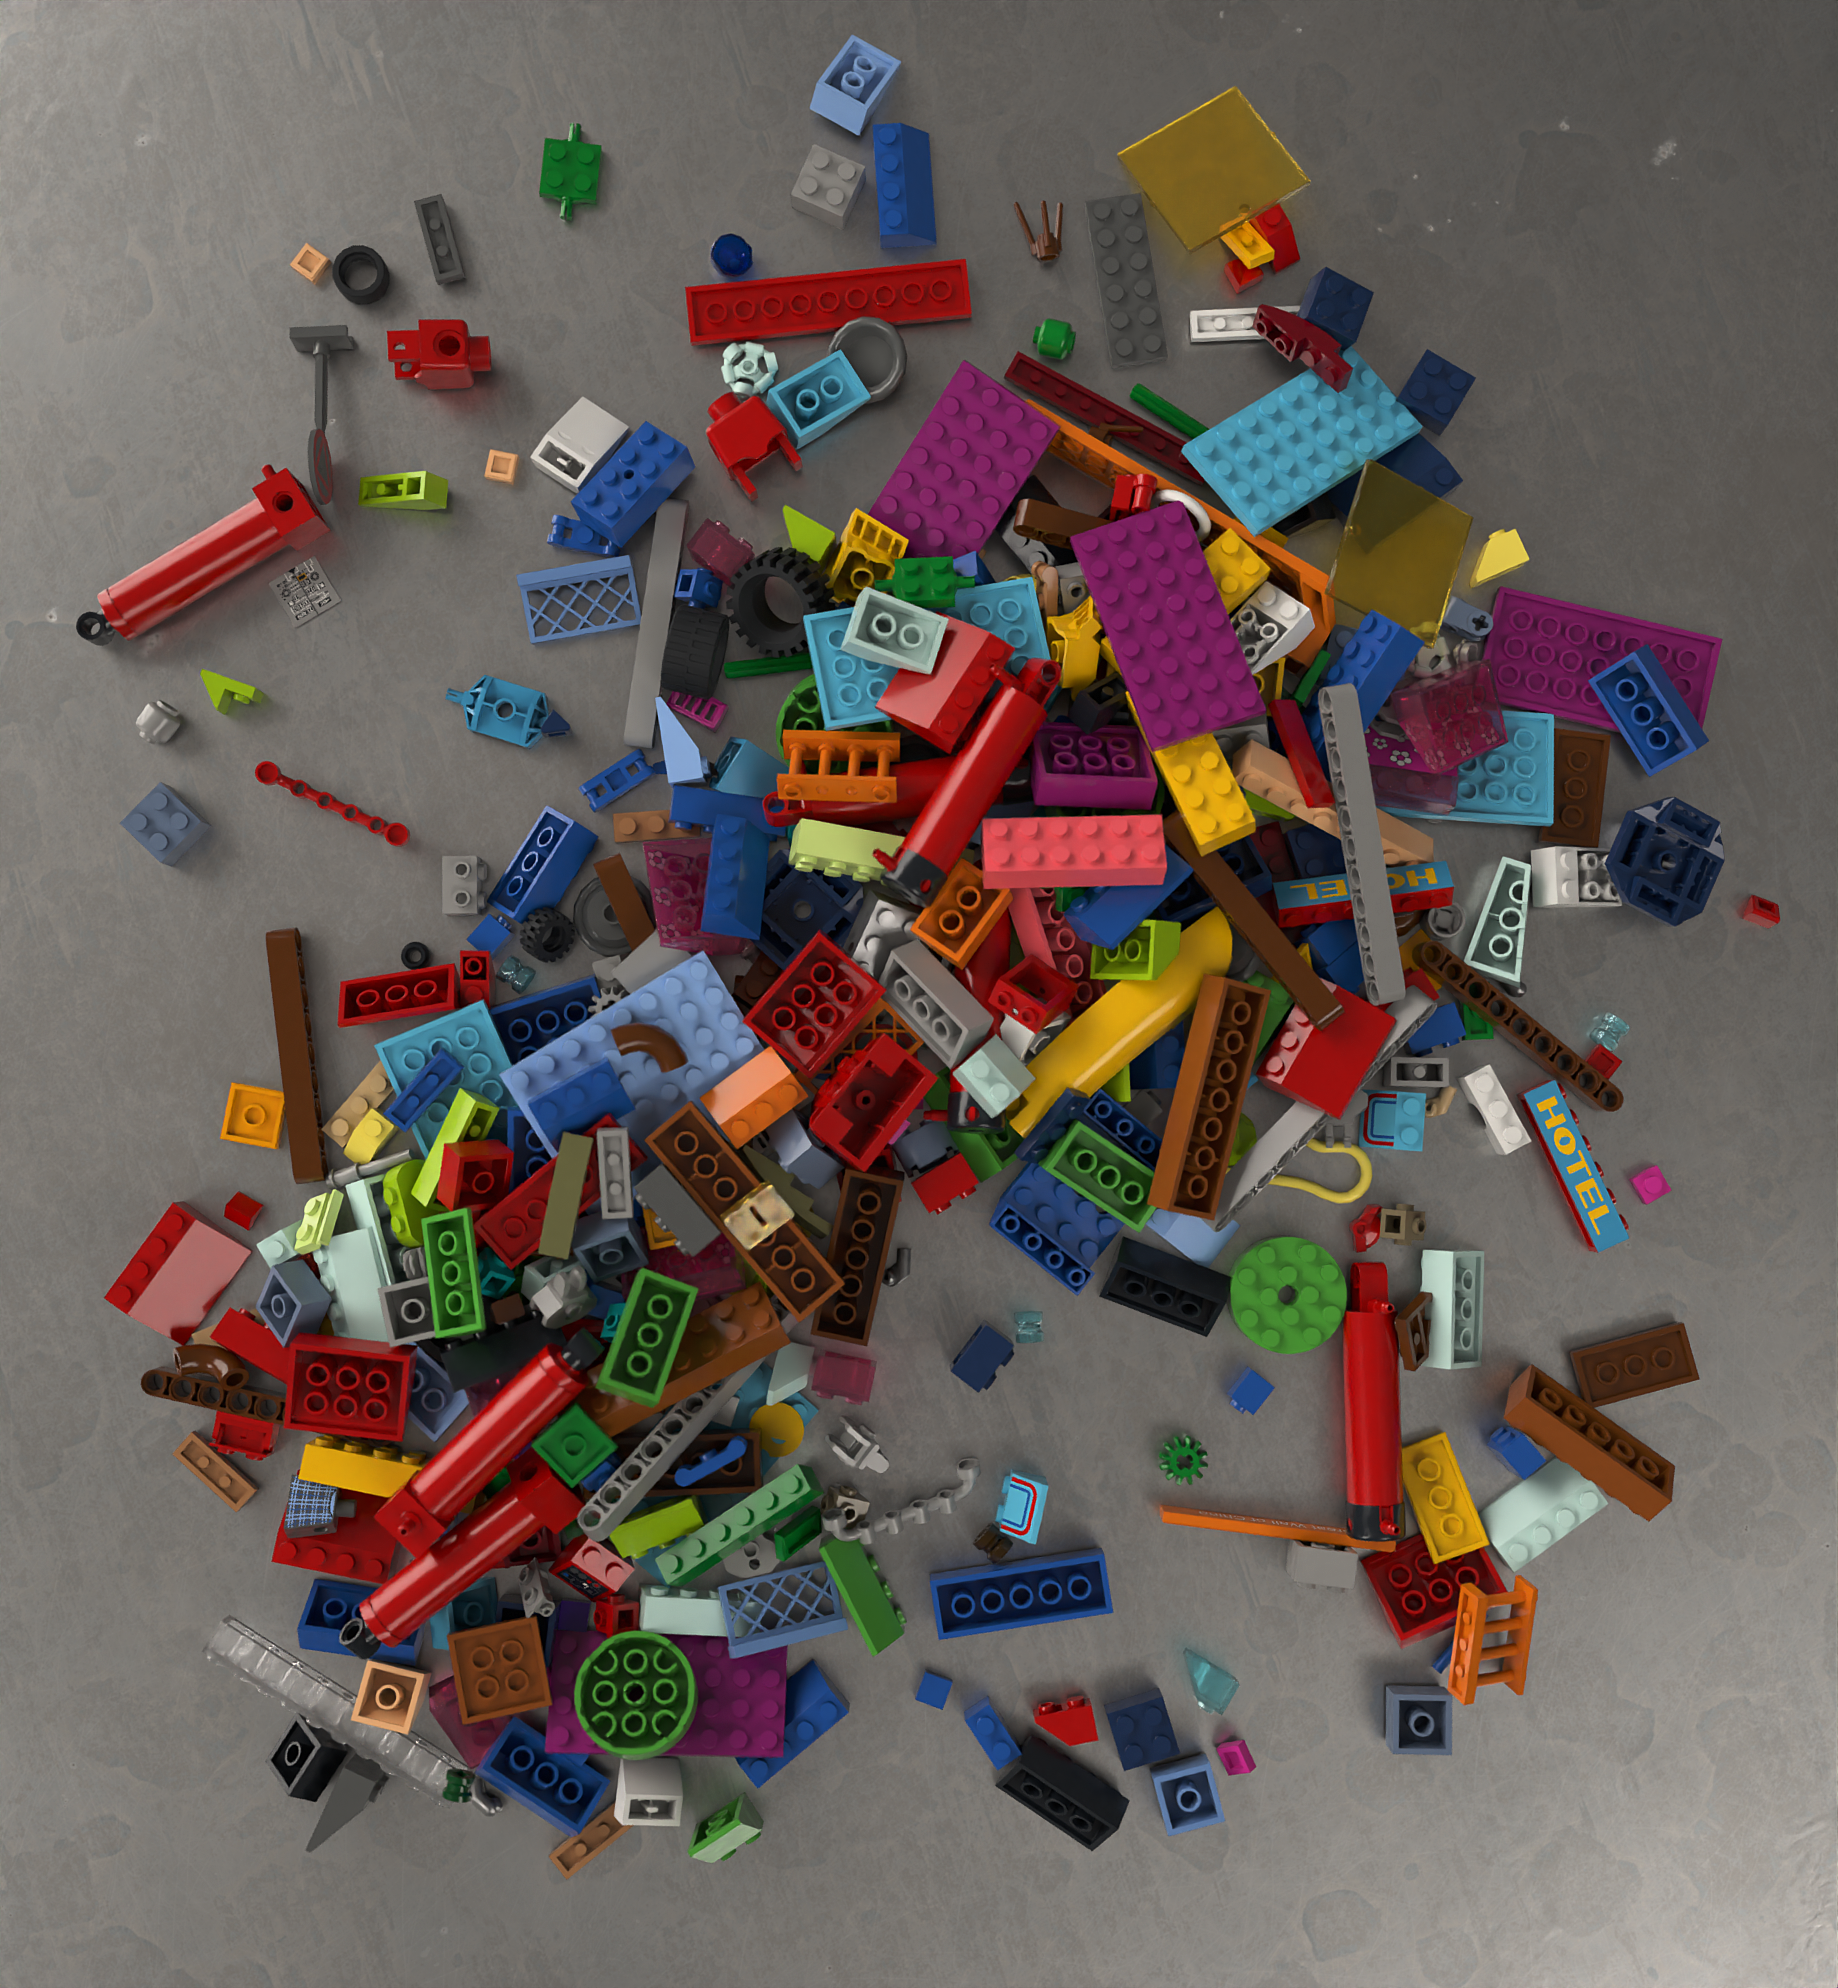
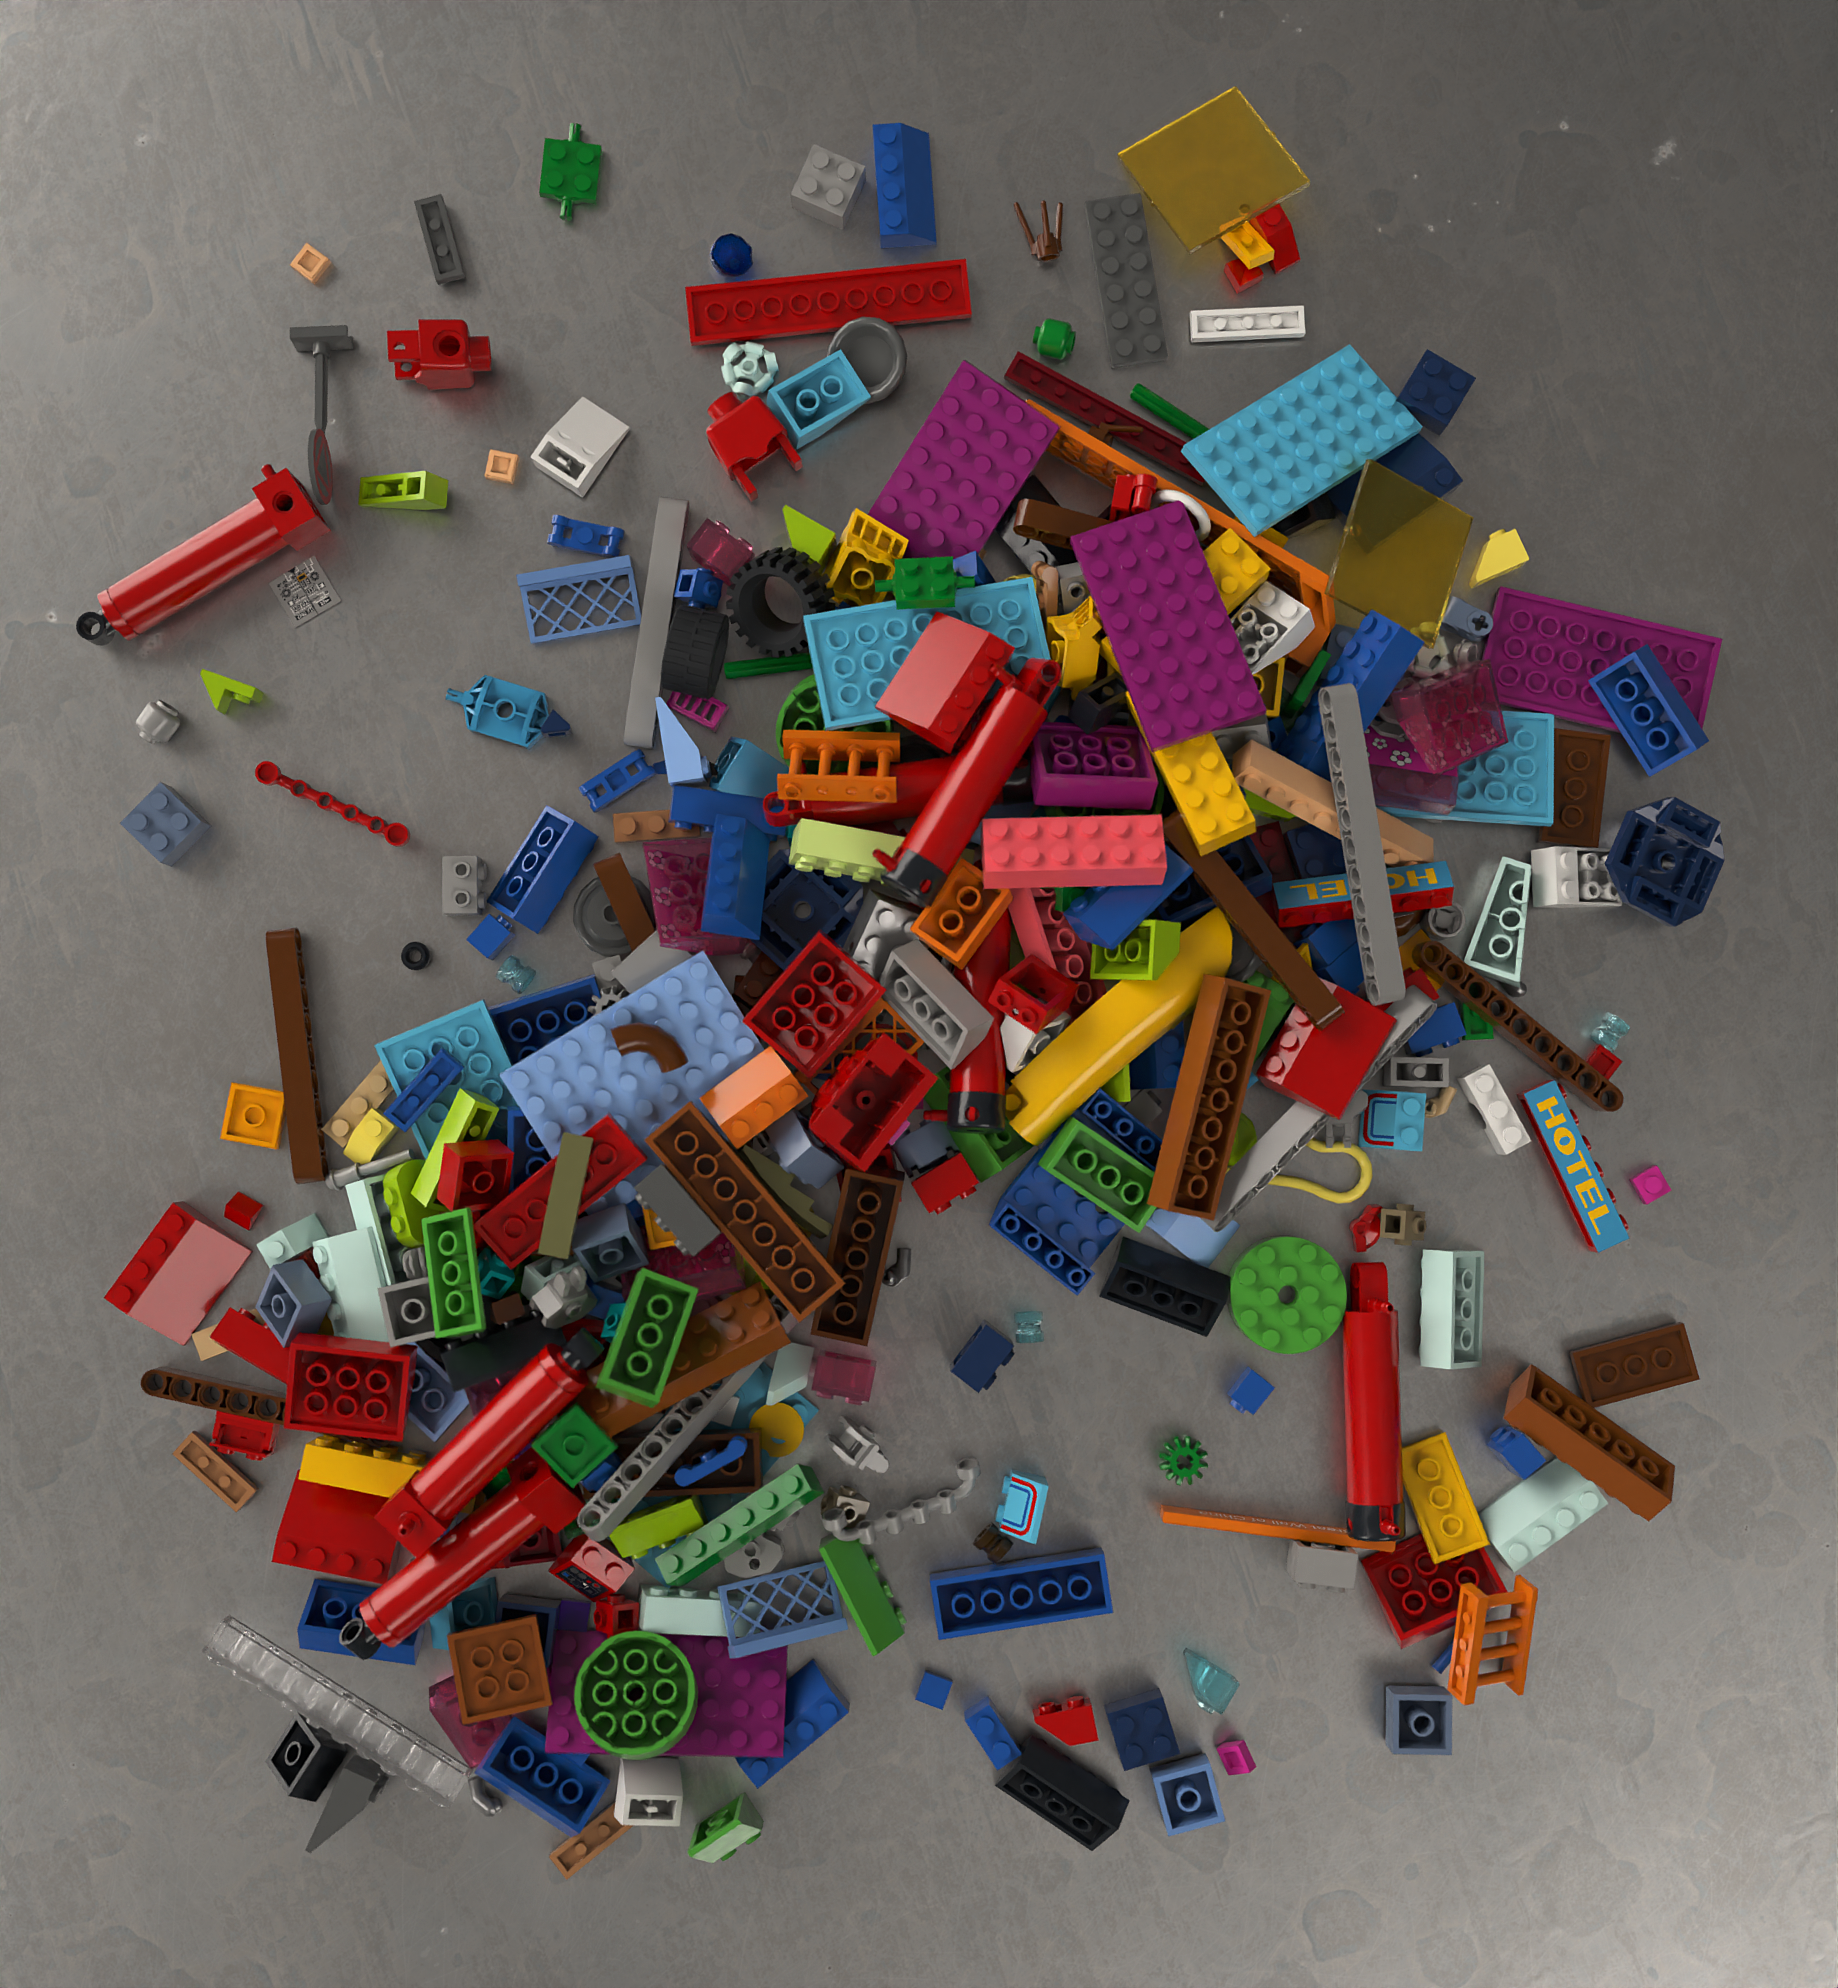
reddish brown cylinder [173,1344,249,1391] -> none
dark grey torso [284,1474,357,1538] -> none
yellowish green plate [294,1189,344,1255] -> none
black tyre [332,245,390,304] -> none
red slope [338,963,460,1028] -> none
light nougat slope [351,1659,432,1735] -> none
dark green wheel [442,1769,476,1803] -> none
red slope [460,950,496,1009] -> none
light grey hinge [518,1557,555,1619] -> none
black tyre [519,907,575,963] -> none
blue slope [528,1057,636,1153] -> none
blue brick [571,421,695,548] -> none
light grey plate [597,1127,634,1219] -> none
clear yellow piece [720,1180,795,1251] -> none
green tile [774,1505,822,1562] -> none
light blue slope [809,35,901,136] -> none
light aqua slope [840,587,948,675] -> none
light aqua slope [952,1034,1036,1118] -> none
dark blue plate [1014,1087,1091,1164] -> none
dark red slope [1252,304,1353,393] -> none
red tile [1268,699,1335,808] -> none
dark blue brick [1297,267,1374,351] -> none
reddish brown wing [1395,1291,1432,1371] -> none
red slope [1742,895,1780,929] -> none

